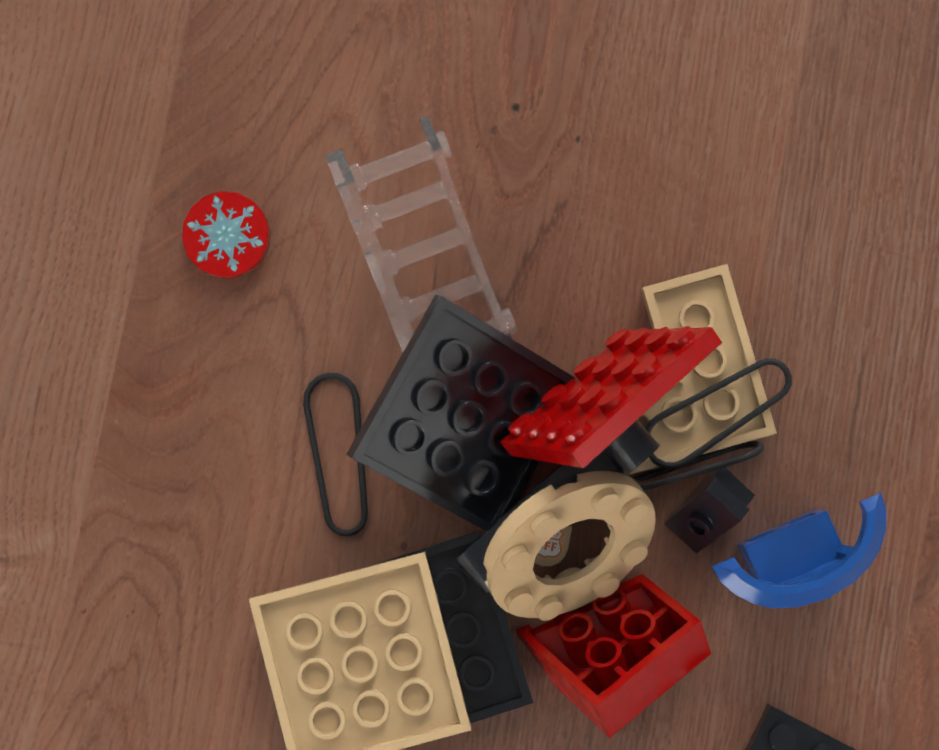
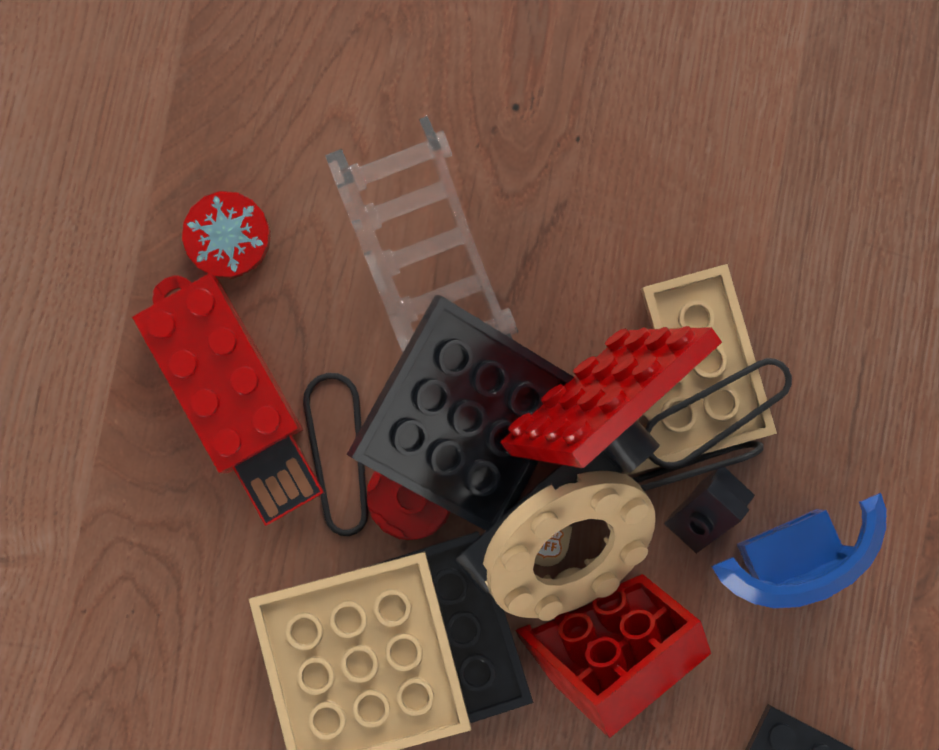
none -> red piece [132,273,325,526]
none -> red tile [367,471,451,540]

